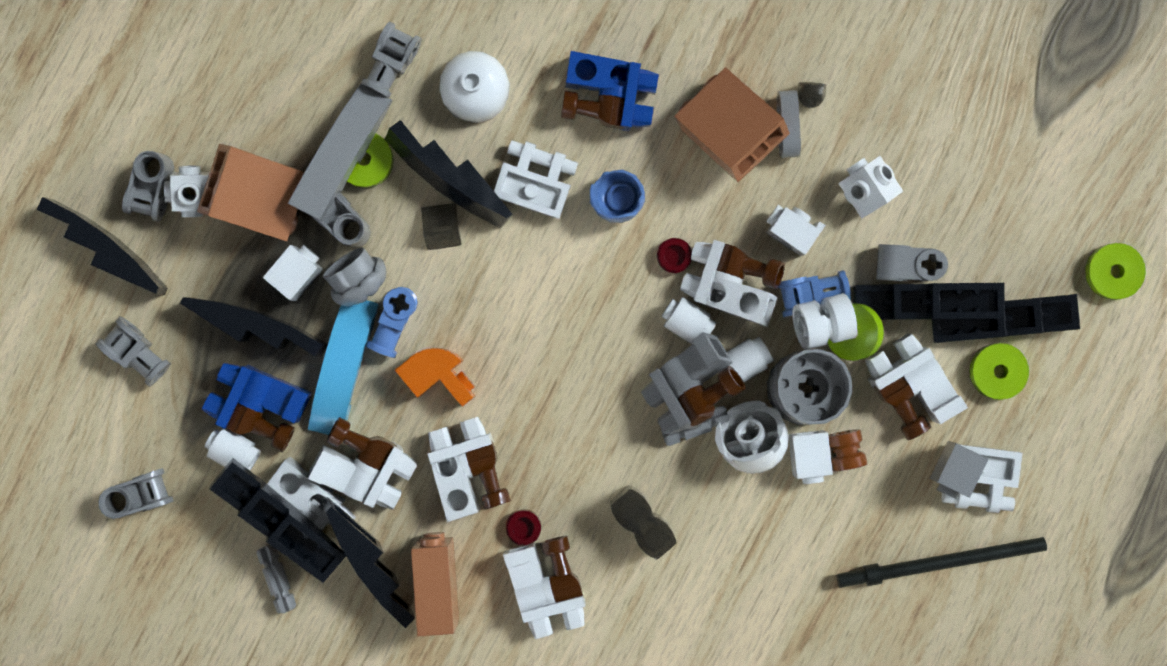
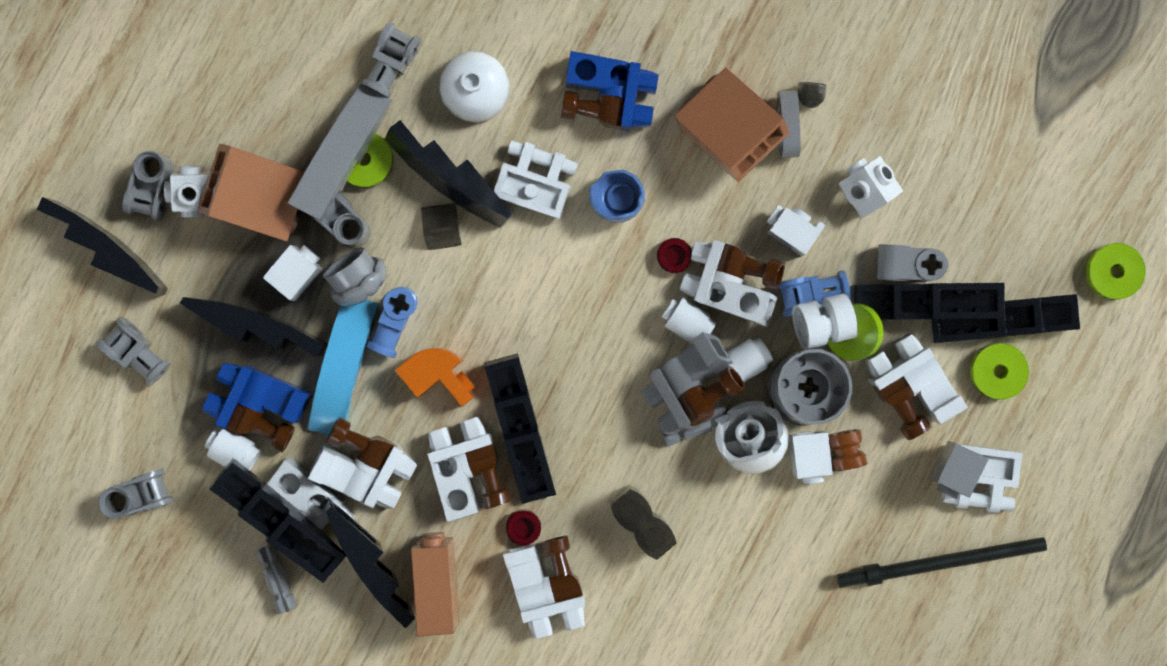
none -> black slope [484,353,556,504]

